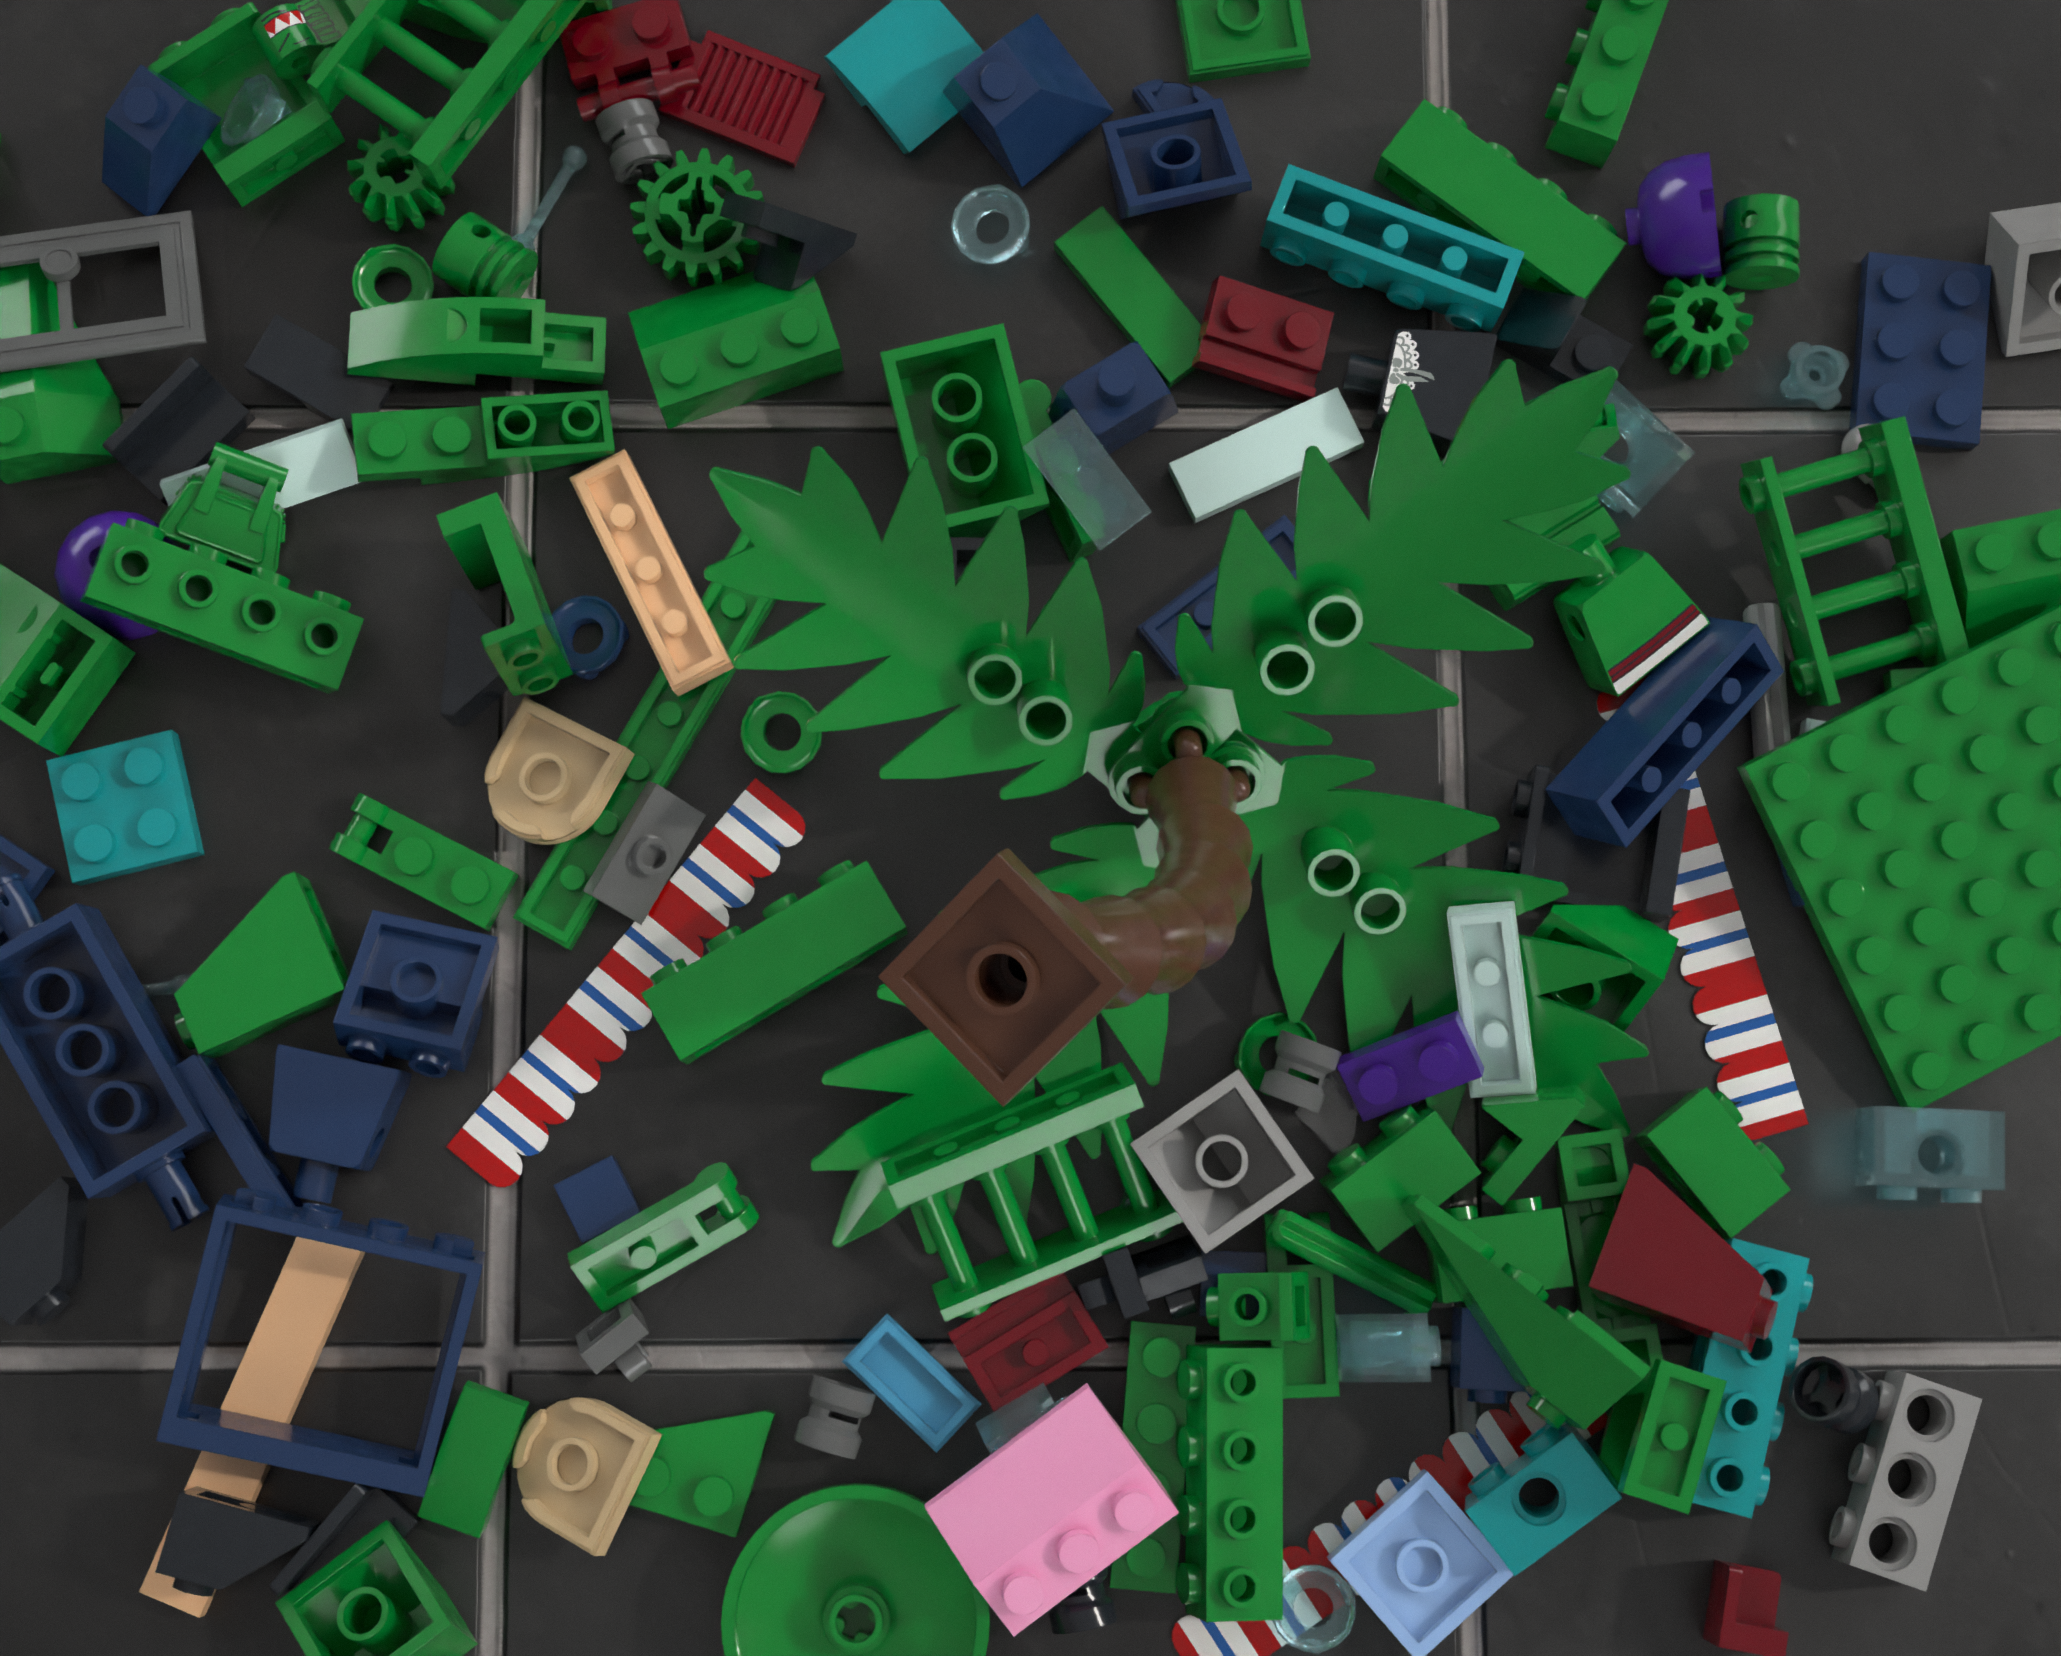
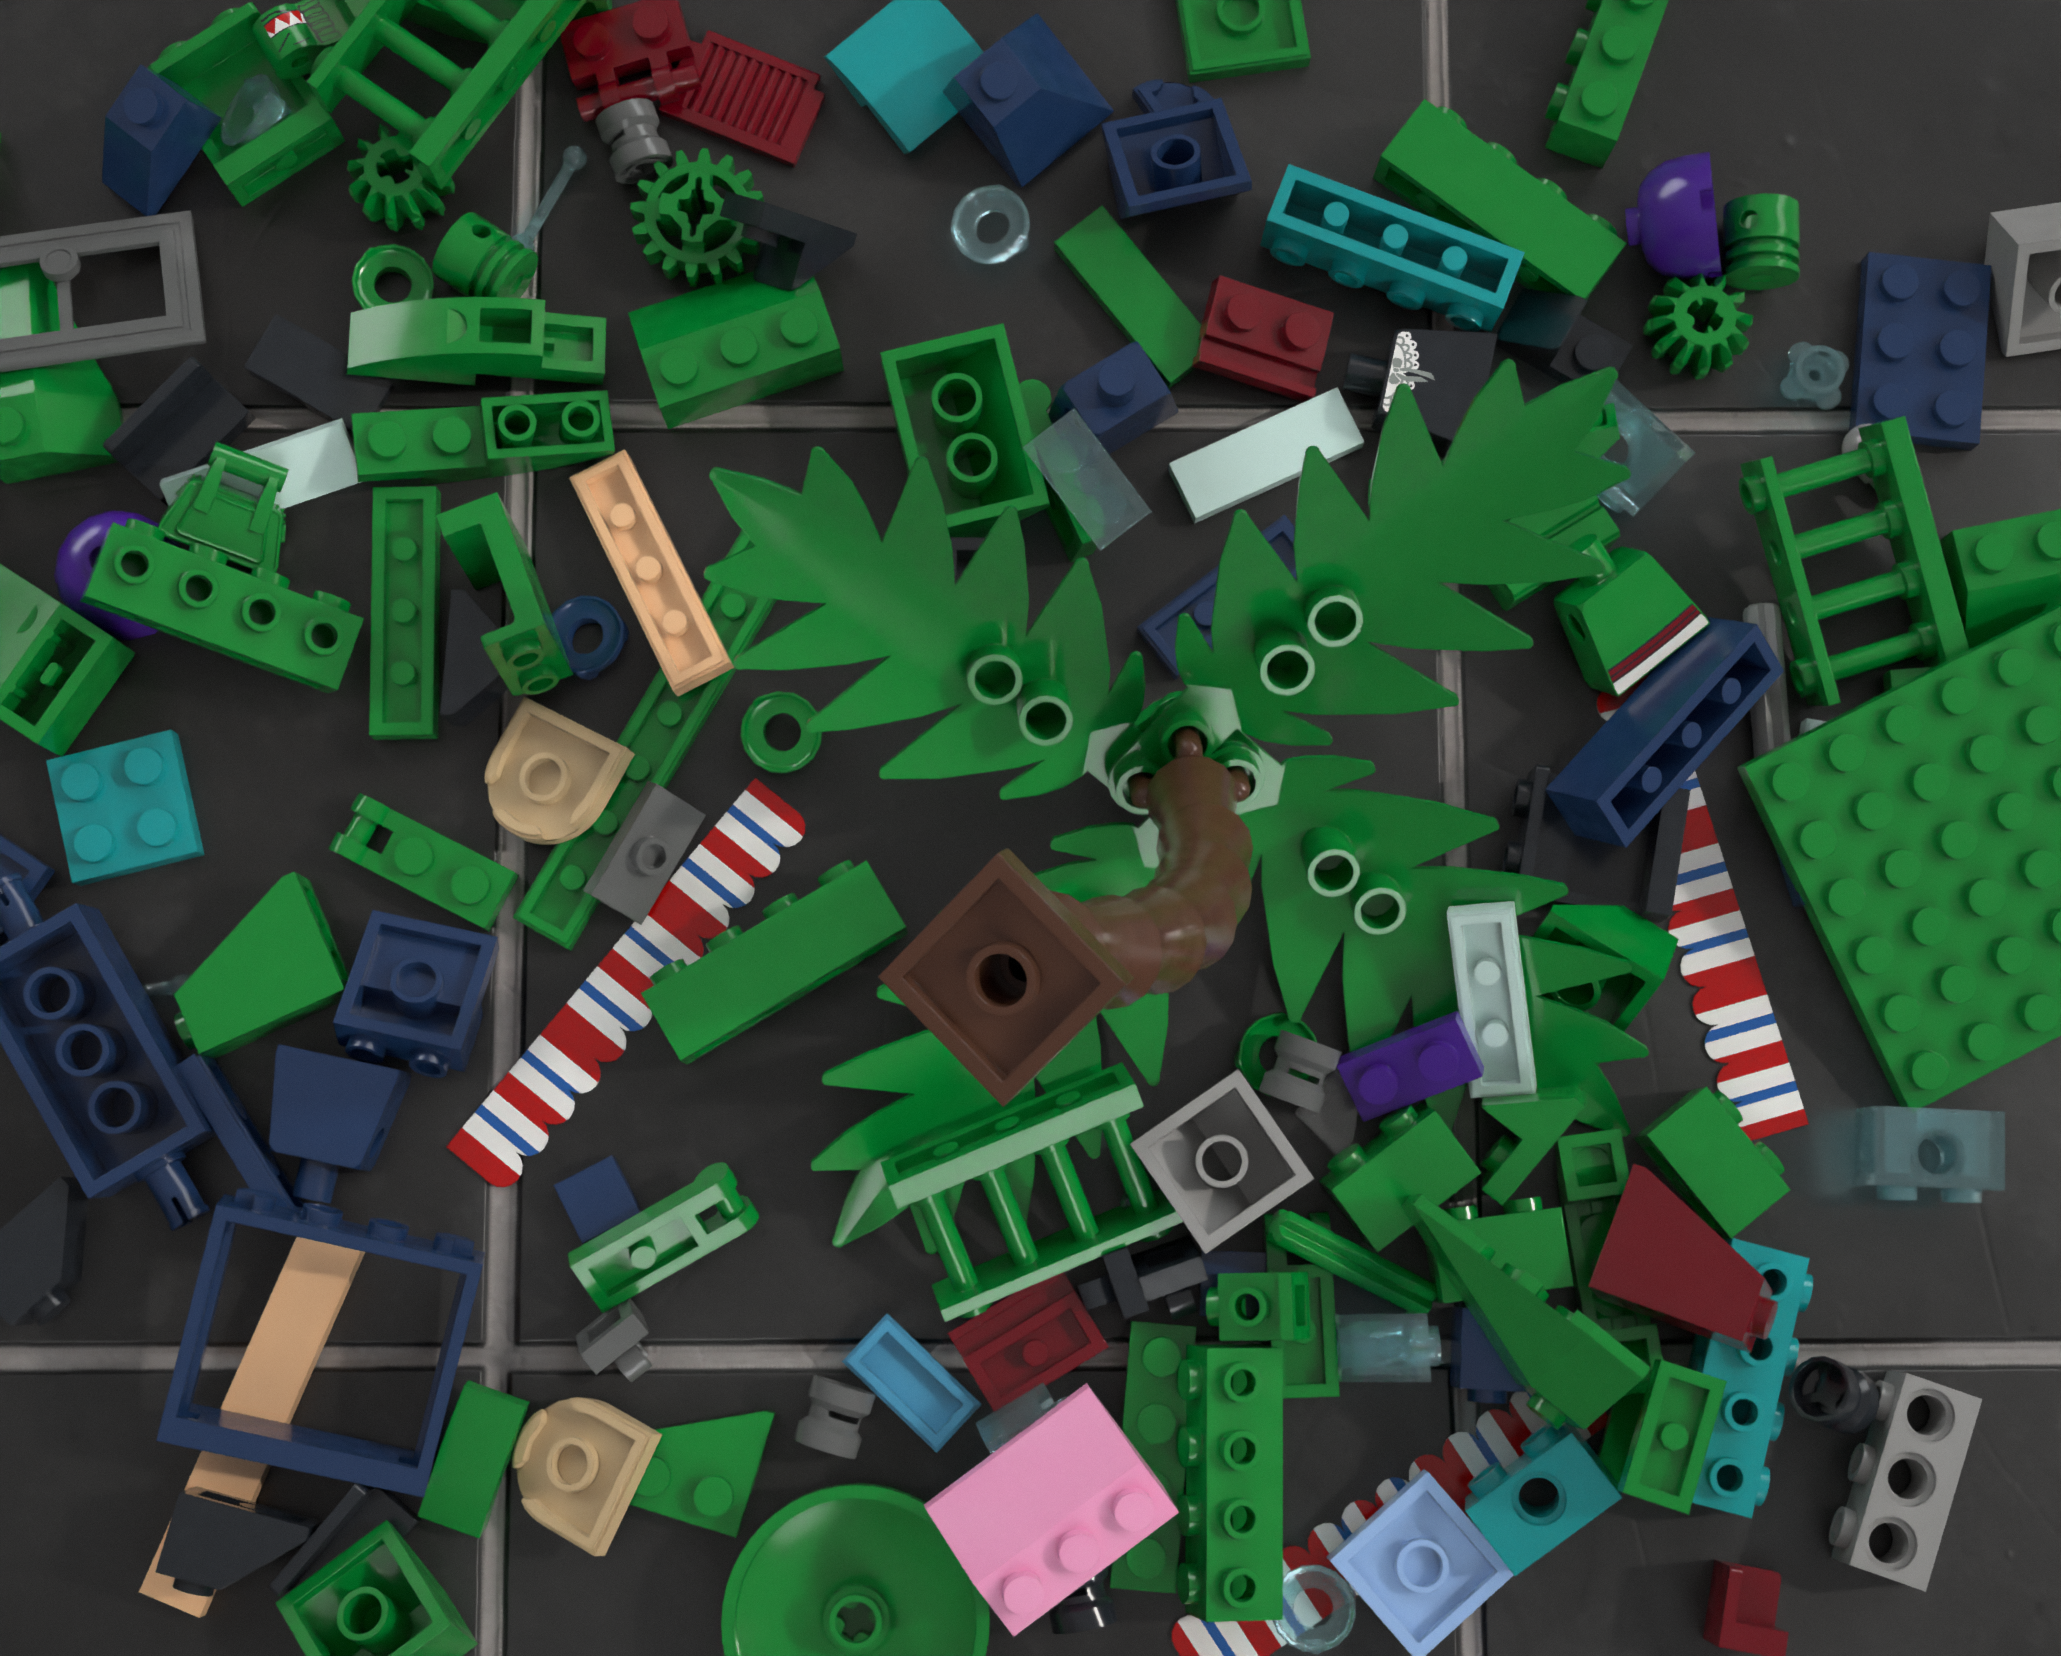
none -> green plate [369,486,441,740]

